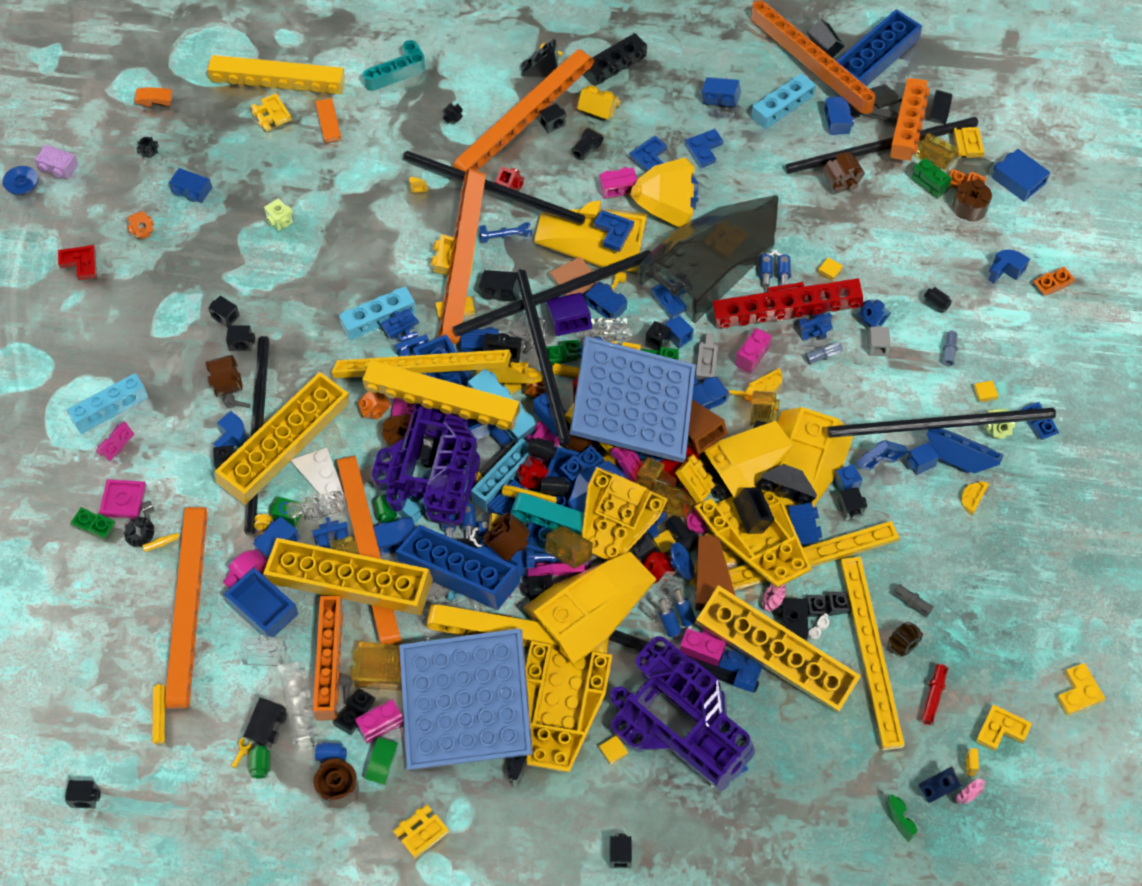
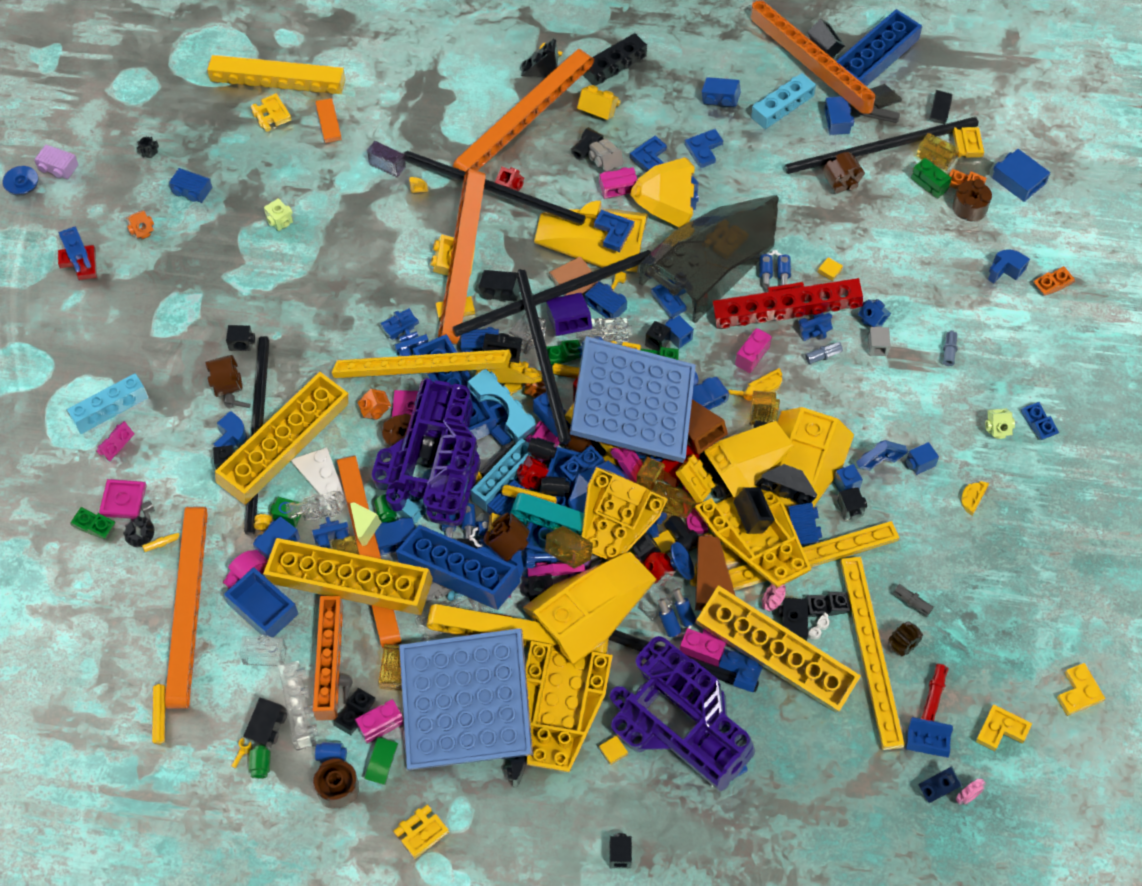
black brick [65,780,101,809] -> none
orange slope [134,87,172,107] -> none
black brick [208,295,240,328] -> none
medium azure brick [339,286,417,341] -> none
clear yellow brick [351,642,386,690] -> none
yellow brick [362,360,520,430] -> none
teal beam [363,40,426,91] -> none
black gear [442,103,463,124] -> none
blue piece [479,222,532,243] -> none
black brick [539,103,567,134] -> none
light grey hinge [695,332,718,380] -> none
black axle [827,408,1056,438] -> none
green slope [886,794,918,842] -> none
orange brick [890,78,930,161] -> none
black brick [924,287,952,312] -> none
blue wedge [926,428,1004,473] -> none
yellow tile [966,748,979,776] -> none
yellow tile [974,380,999,403] -> none
none -> blue hinge [58,226,91,272]
none -> yellowish green slope [350,503,382,546]
none -> brick [367,141,406,178]
none -> light grey brick [588,138,624,171]
none -> blue bracket [906,717,953,758]

